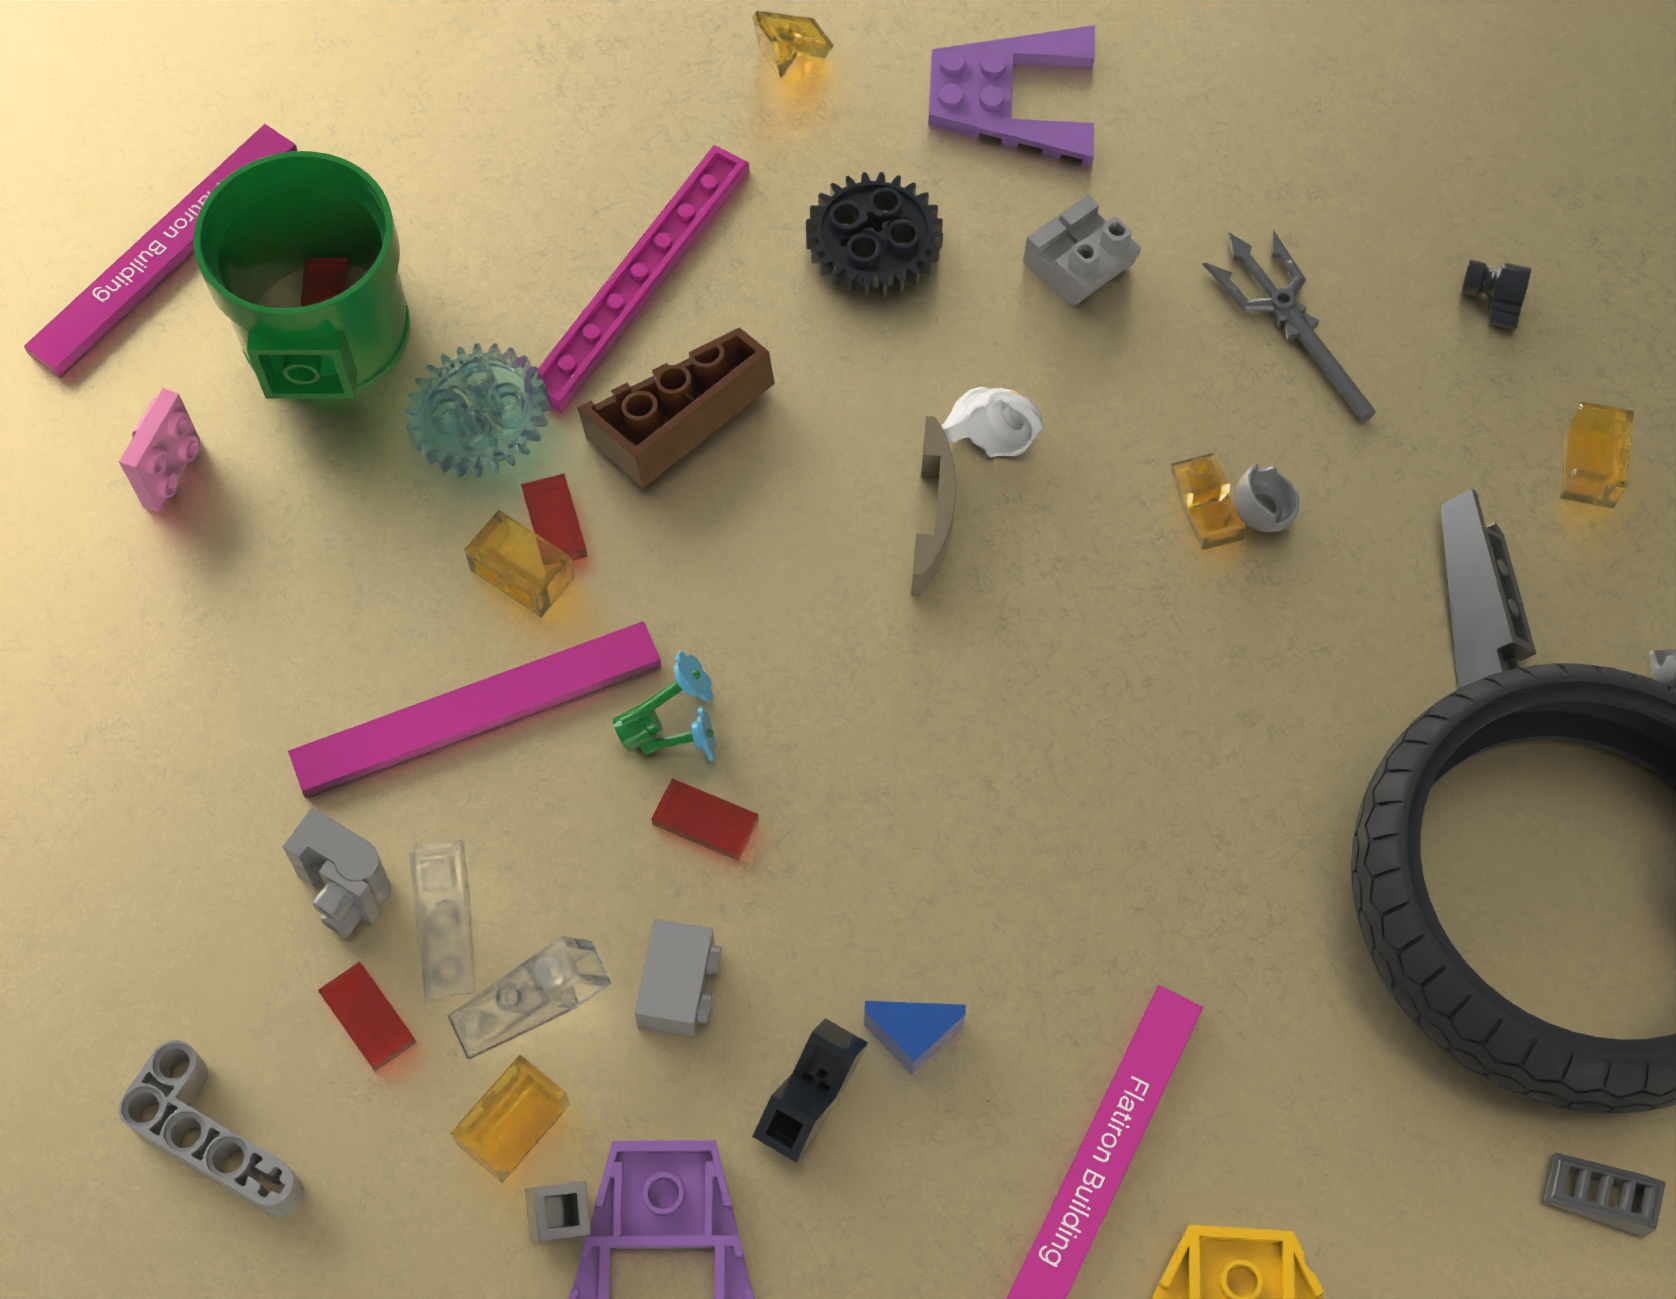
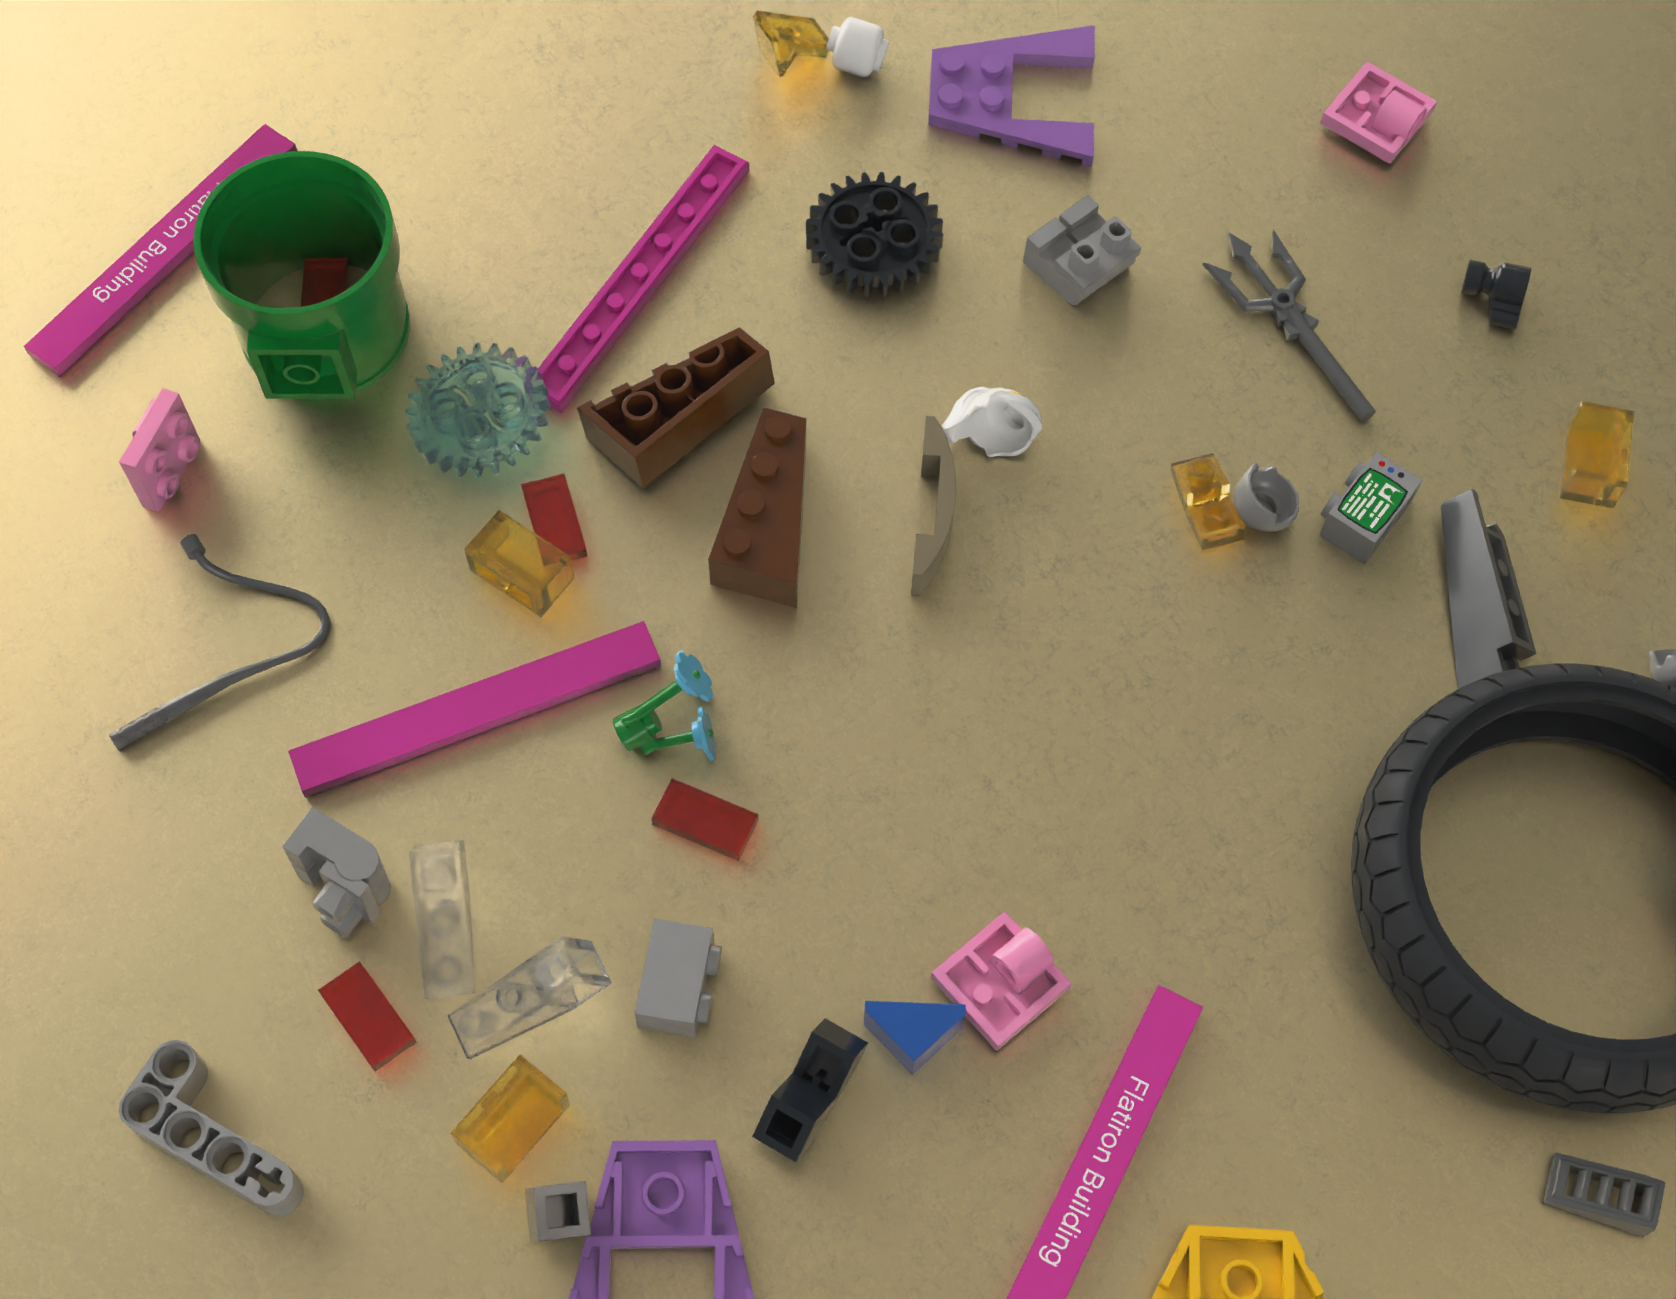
none -> dark grey piece [108,534,330,750]
none -> reddish brown wedge [708,407,806,608]
none -> white head [826,17,889,78]
none -> bright pink plate [931,911,1072,1051]
none -> brick [1319,451,1423,564]
none -> bright pink plate [1320,61,1437,164]

